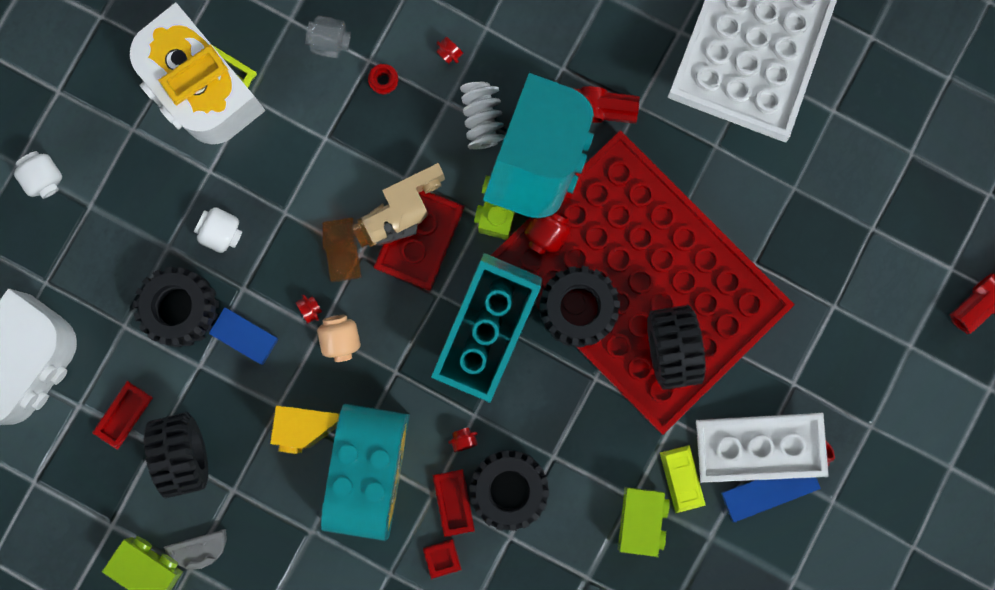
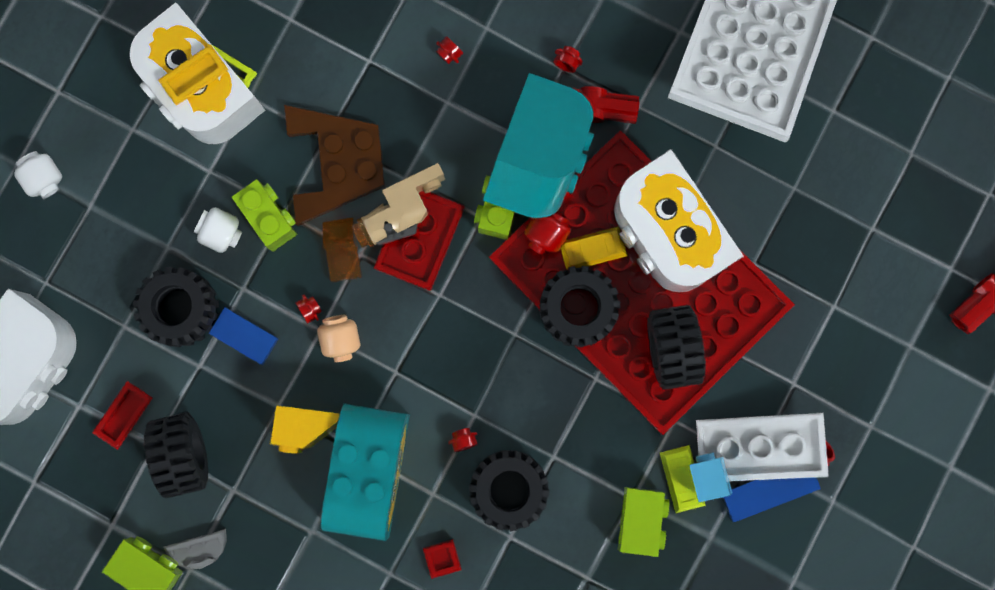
clear head [305,16,351,58] -> none
red plate [368,64,399,95] -> none
teal brick [431,253,542,402] -> none
red tile [433,469,475,537] -> none
white piece [460,81,505,149] -> none
none -> lime brick [232,179,298,252]
none -> reddish brown wing [284,105,385,226]
none -> red plate [553,46,583,73]
none -> yellow tile [561,226,627,269]
none -> white brick [614,150,743,292]
none -> medium azure brick [689,452,732,502]

